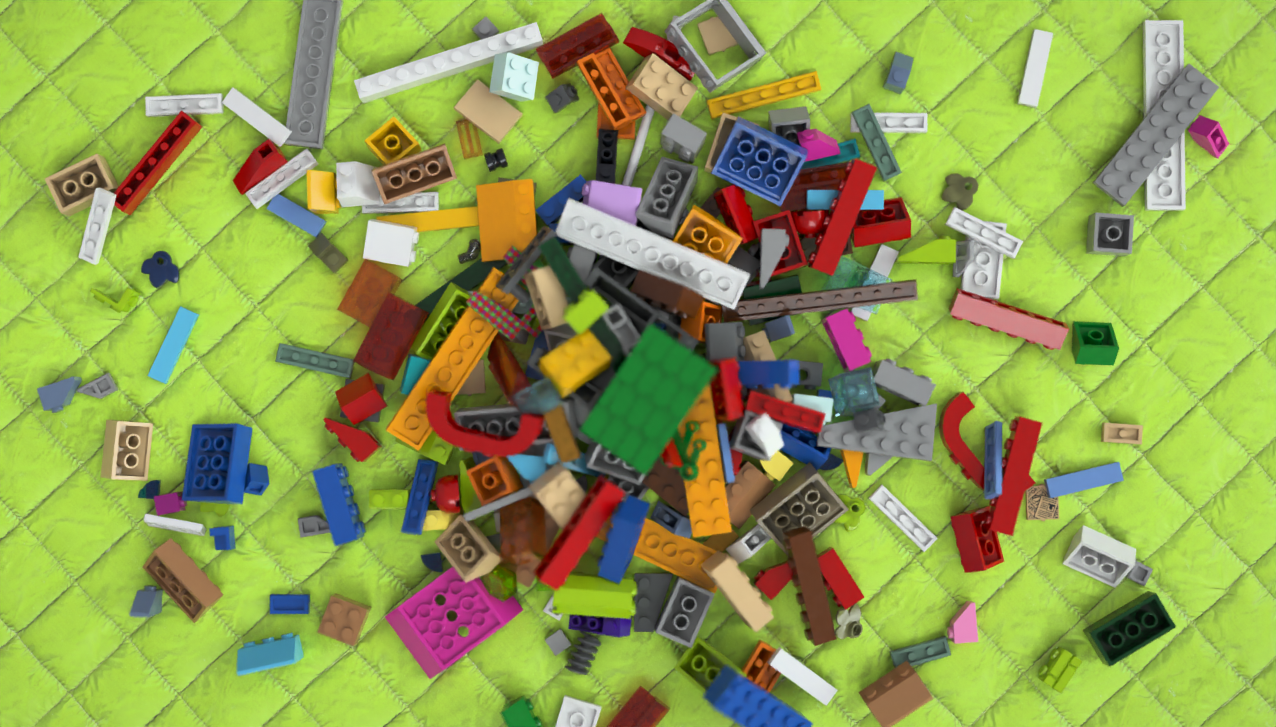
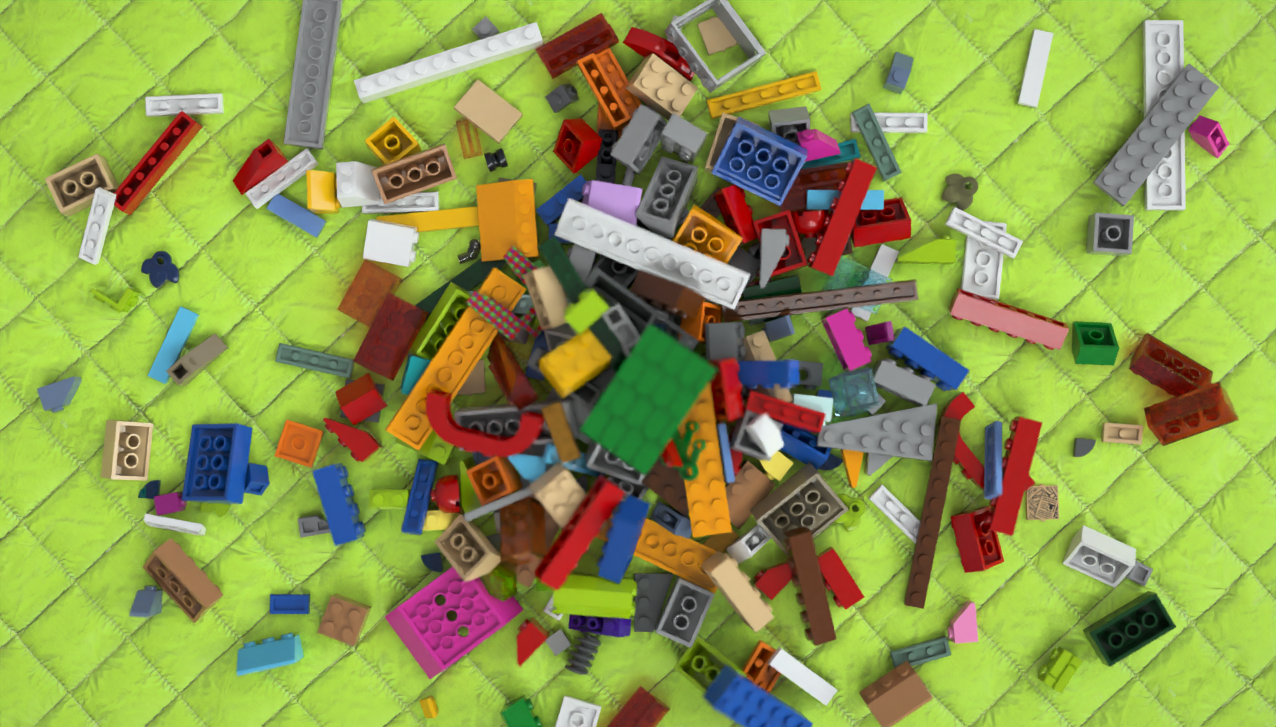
light grey tile [76,373,119,399] -> none
blue panel [209,526,236,550] -> none
white tile [222,87,292,147] -> none
olive slope [308,233,349,273] -> none
light aqua brick [489,52,539,102] -> none
dark grey piece [495,226,557,304] -> none
clear light blue slope [513,377,563,413] -> none
plate [835,603,863,639] -> none
dark grey bracket [853,408,886,433] -> none
light grey tile [953,240,974,278] -> none
medium blue tile [1044,462,1124,498] -> none
none -> dark tan slope [166,334,228,386]
none -> orange plate [275,419,324,468]
none -> yellow slope [419,695,439,718]
none -> red slope [517,617,550,667]
none -> red slope [553,118,603,173]
none -> light grey brick [611,104,667,175]
none -> magenta tile [865,321,895,346]
none -> blue brick [886,327,970,391]
none -> reddish brown plate [904,416,961,609]
none -> dark grey tile [1073,438,1096,457]
none -> clear red slope [1129,333,1213,408]
none -> clear red slope [1144,381,1239,446]

